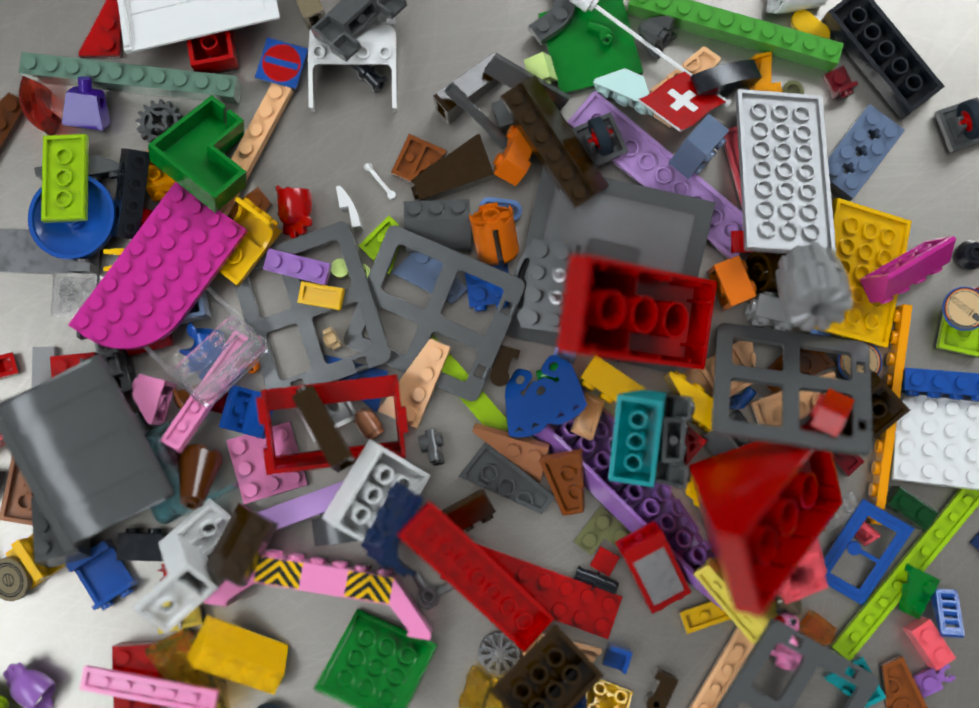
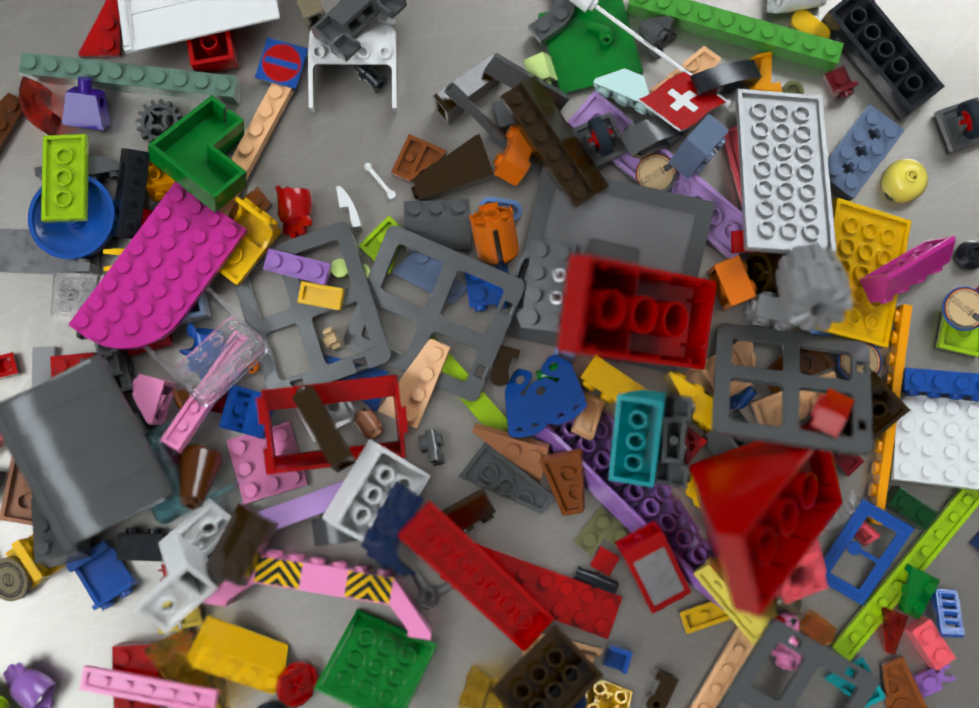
light grey wheel [478,632,520,675] -> none
none -> red tile [276,661,318,708]
none -> dark grey brick [619,115,684,159]
none -> tan sticker [636,154,677,191]
none -> light yellow cylinder [881,158,929,203]
none -> clear red tile [882,607,908,655]

